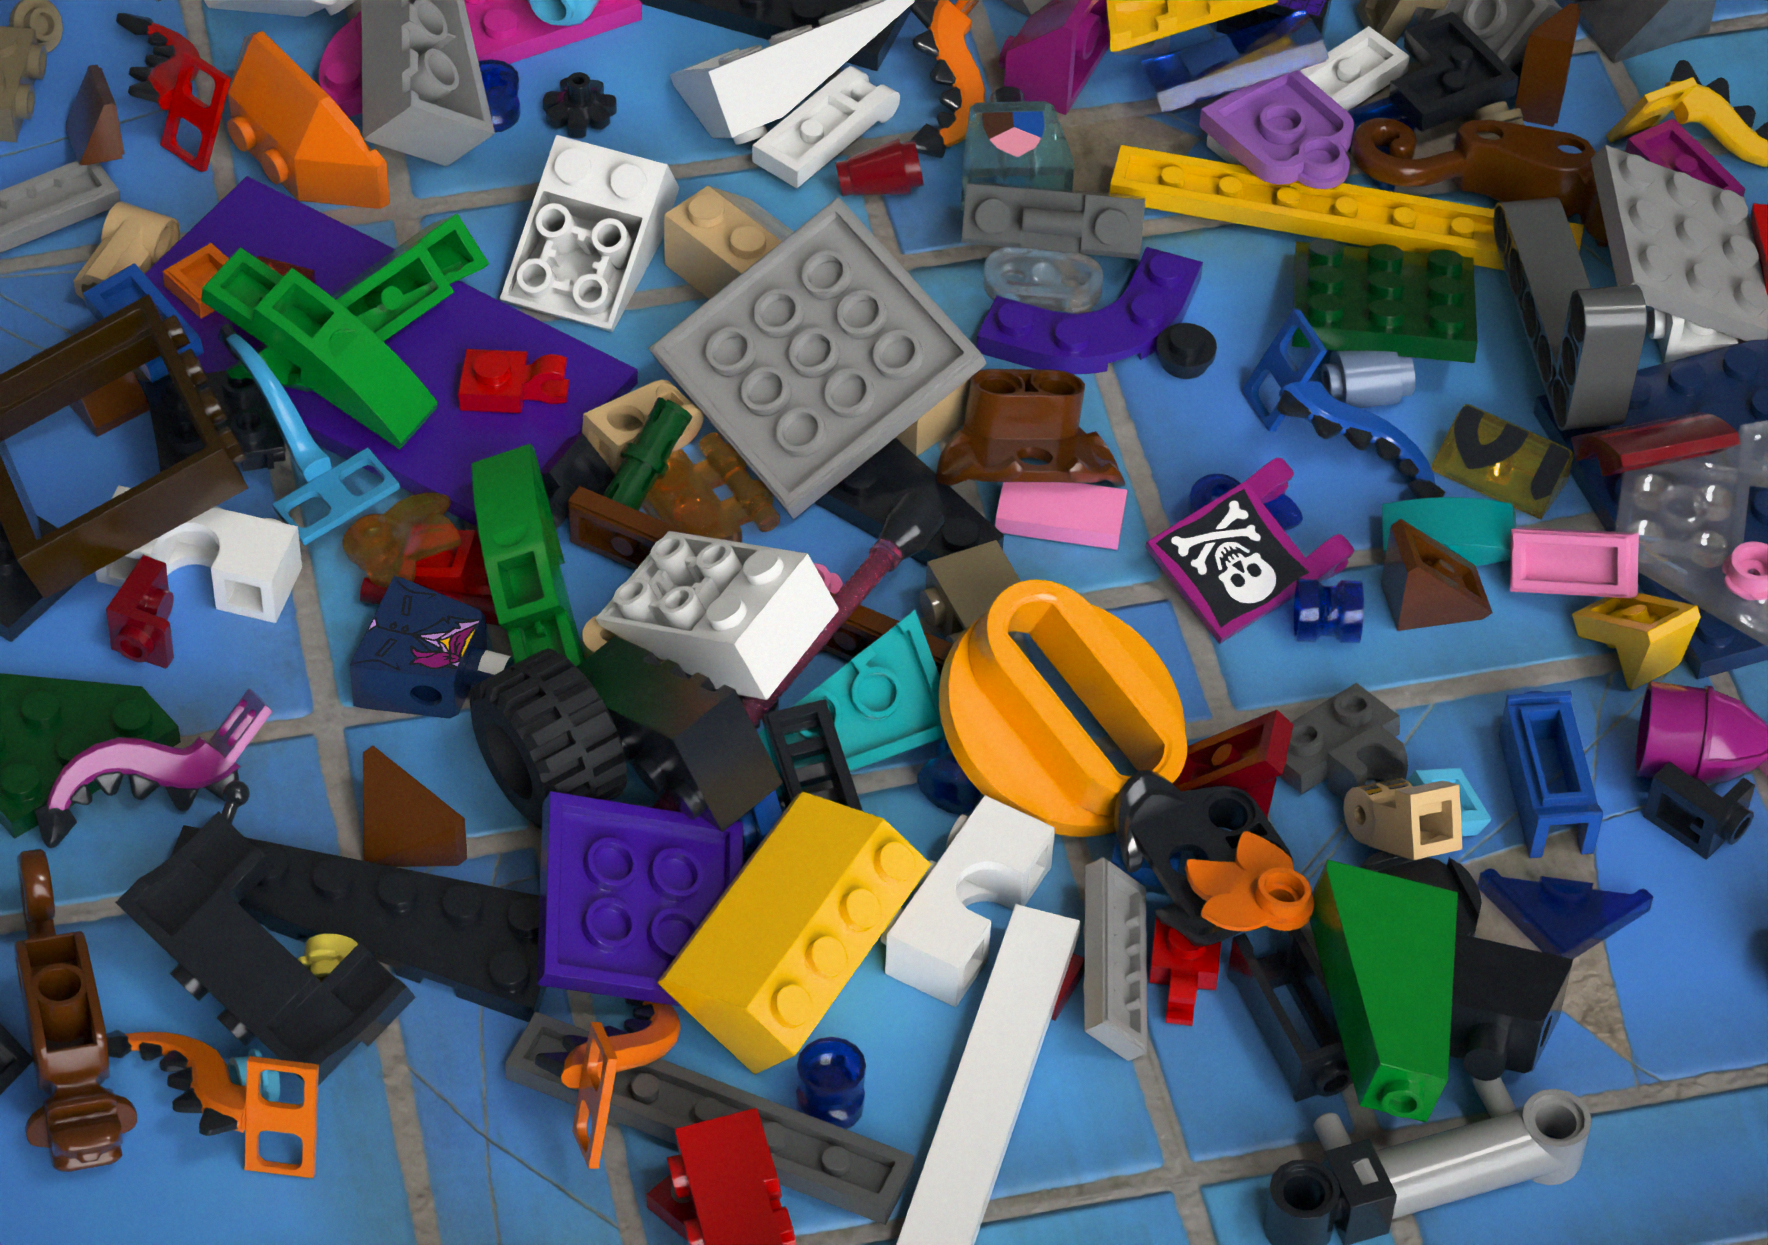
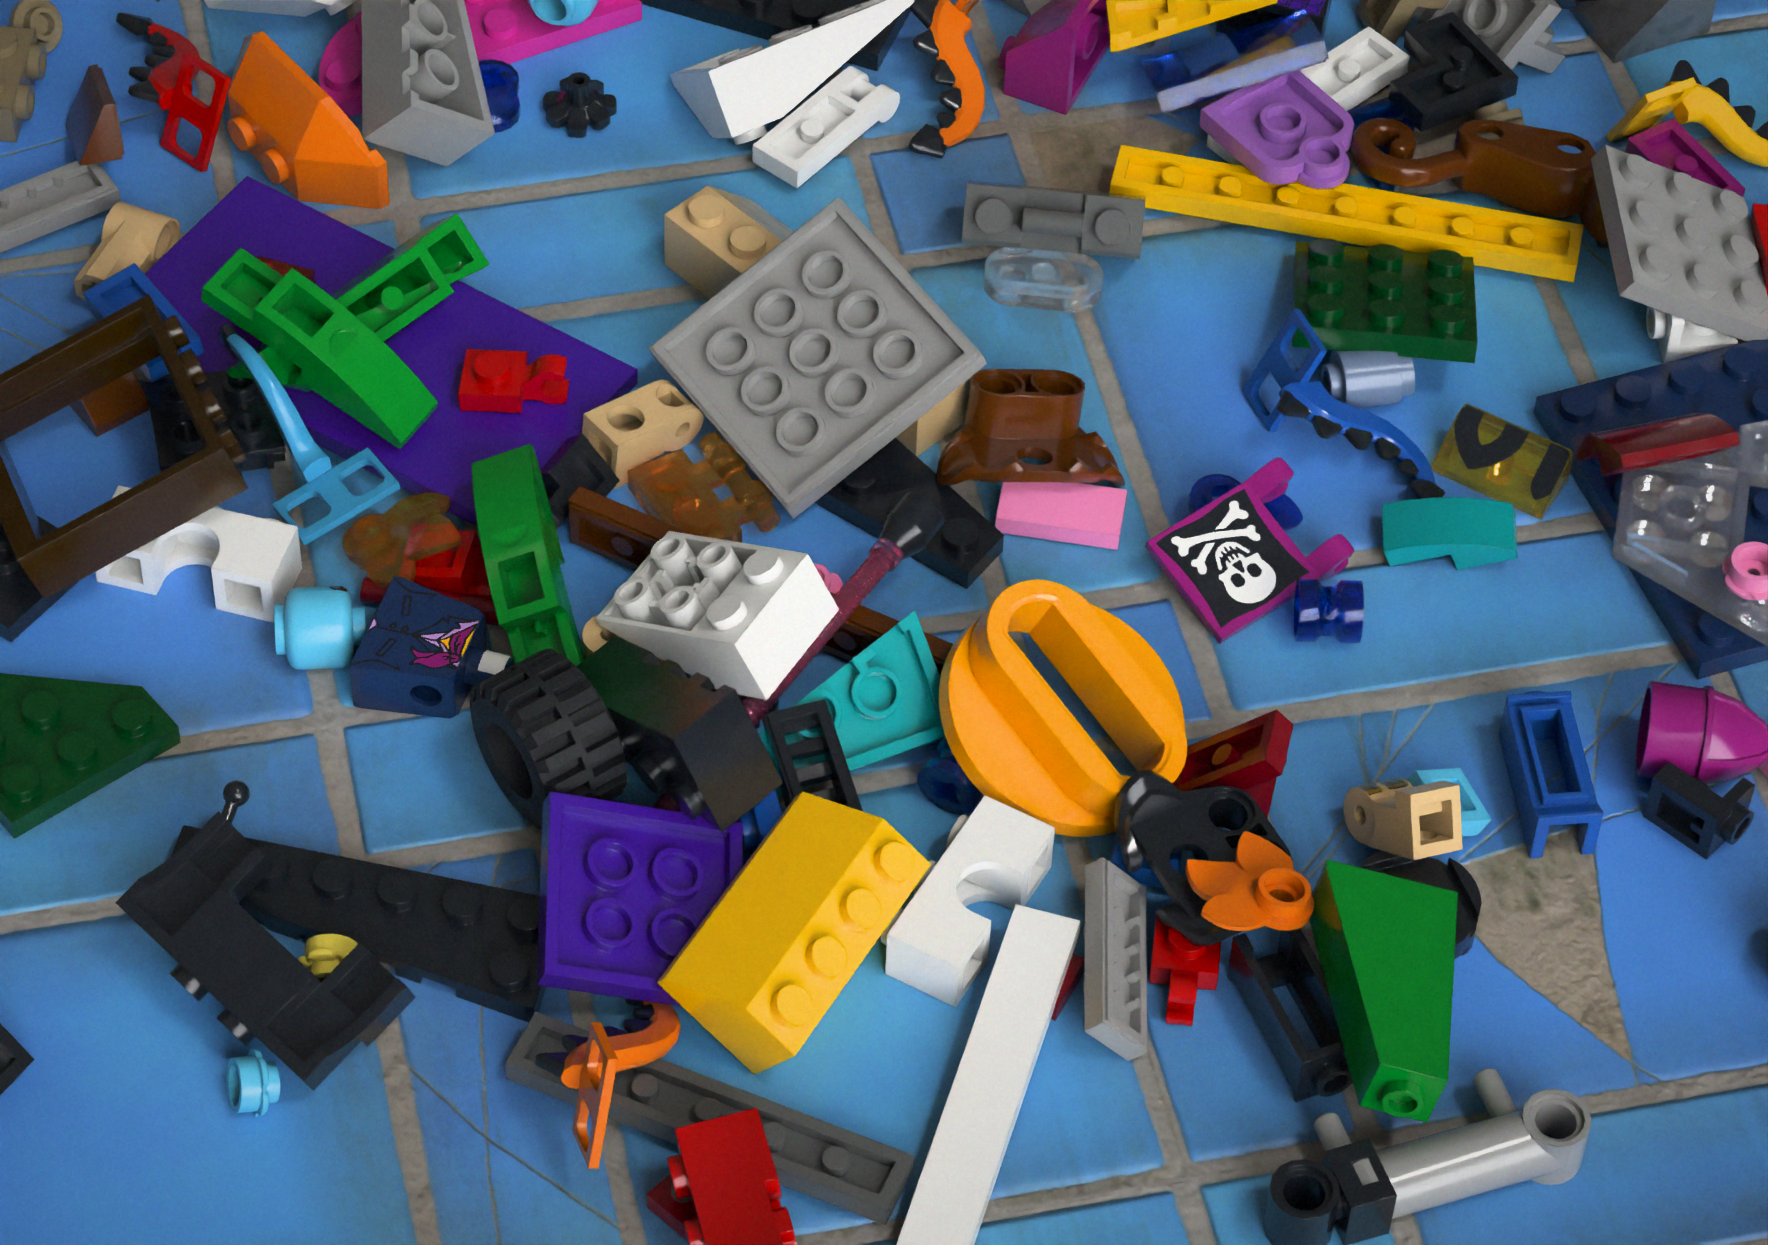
reddish brown animal [14,849,137,1172] -> none
magenta piece [34,688,273,848] -> none
dark red bracket [106,555,174,669] -> none
orange piece [106,1030,319,1178] -> none
orange tile [162,243,229,319] -> none
reddish brown slope [363,745,467,867] -> none
white slope [500,135,680,332] -> none
dark green pin [602,397,692,511] -> none
clear blue wheel [796,1037,866,1129] -> none
dark red cone [835,137,924,197] -> none
dark tan slope [919,540,1021,644] -> none
clear light blue torso [960,86,1075,211] -> none
dark purple plate [976,247,1203,374] -> none
black plate [1156,323,1217,379] -> none
dark grey plate [1279,683,1408,801] -> none
reddish brown slope [1381,519,1493,631] -> none
black torso [1449,933,1573,1081] -> none
clear blue tile [1477,868,1653,959] -> none
dark grey beam [1493,197,1647,431] -> none
bright pink tile [1510,527,1639,598] -> none
reddish brown slope [1515,3,1581,127] -> none
yellow slope [1572,593,1701,690] -> none
none -> medium azure head [274,586,367,670]

